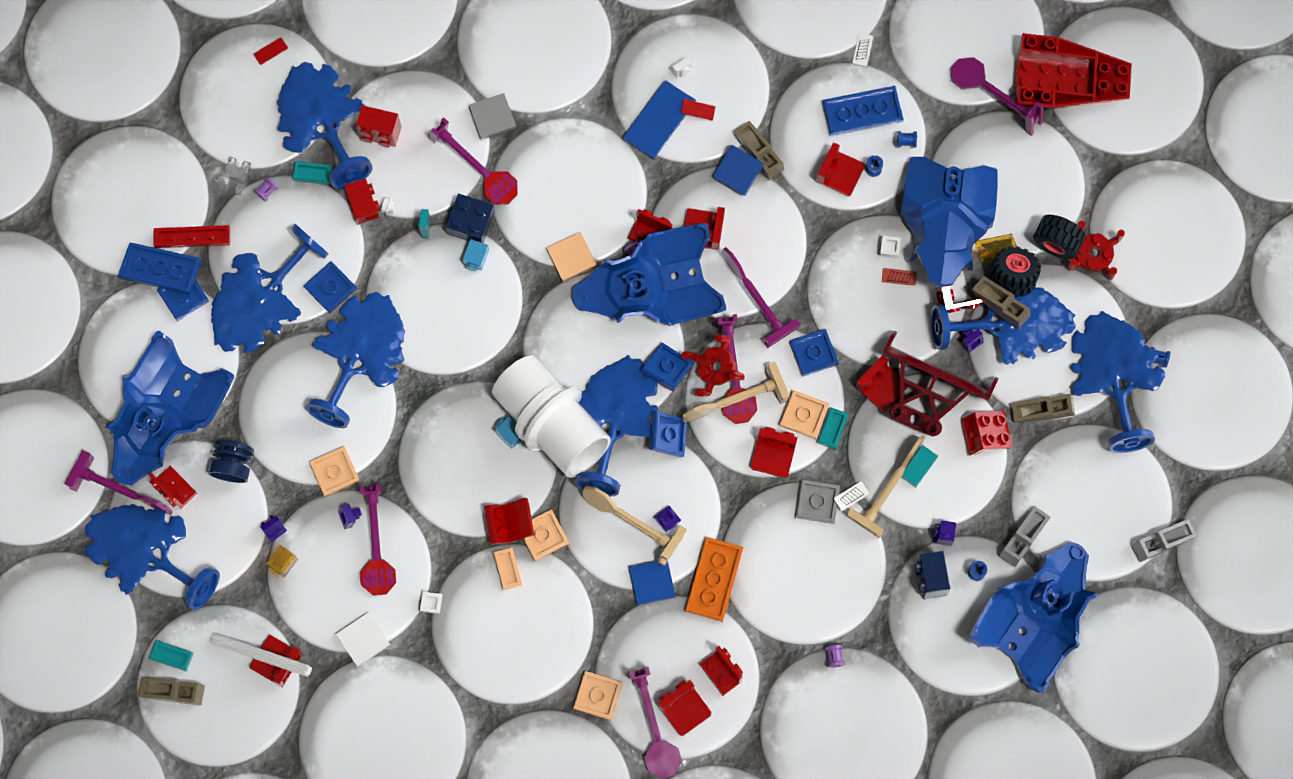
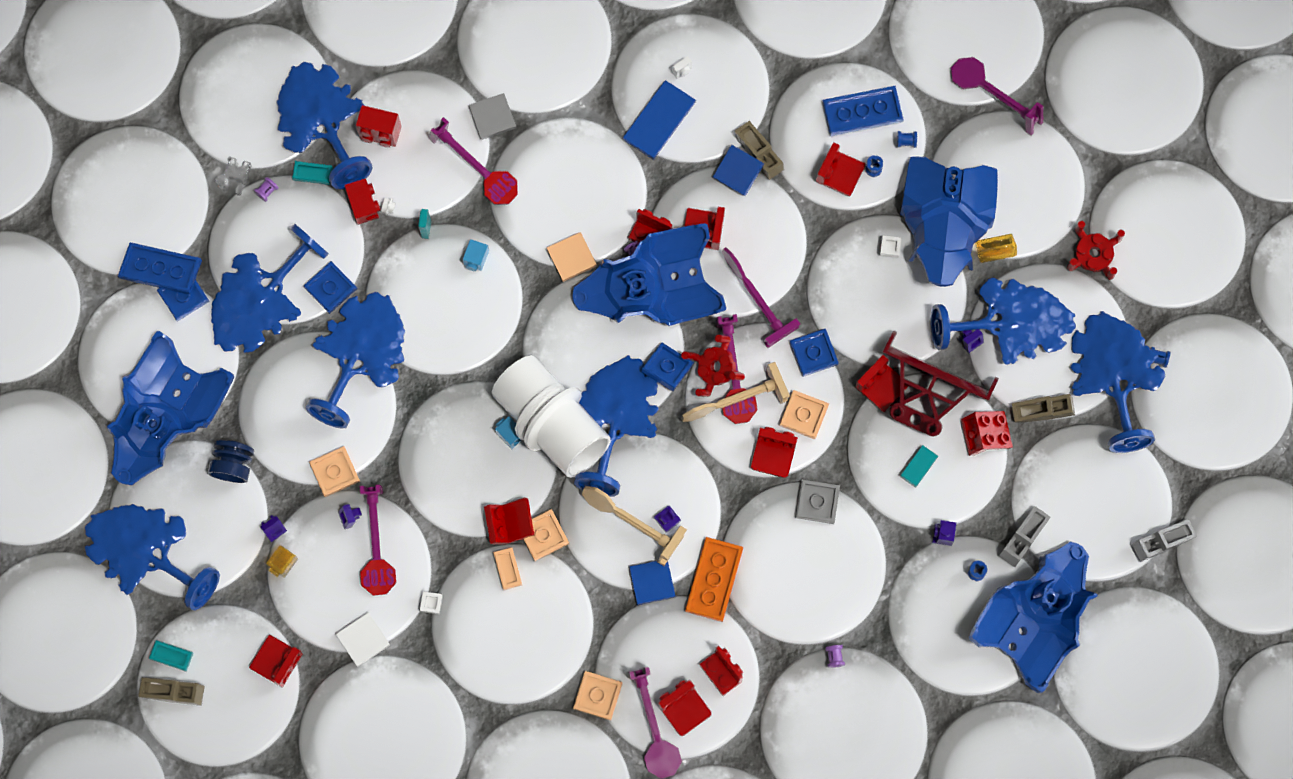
magenta piece [65,450,173,515] -> none
red bracket [148,465,198,509] -> none
red plate [154,225,231,248] -> none
white axle [210,633,312,677] -> none
red sticker [253,37,288,65] -> none
dark blue brick [445,193,495,243] -> none
blue tile [650,412,687,458] -> none
red sticker [681,99,716,121] -> none
teal tile [817,407,849,450] -> none
white sticker [834,481,869,511] -> none
tan piece [847,435,925,538] -> none
white sticker [853,33,873,66] -> none
clear red sticker [882,268,917,286] -> none
dark blue brick [914,551,950,600] -> none
bracket [935,286,983,313] -> none
dark tan slope [972,276,1031,329] -> none
black wheel [989,246,1041,297] -> none
red wedge [1015,33,1132,109] -> none
black wheel [1033,214,1086,259] -> none

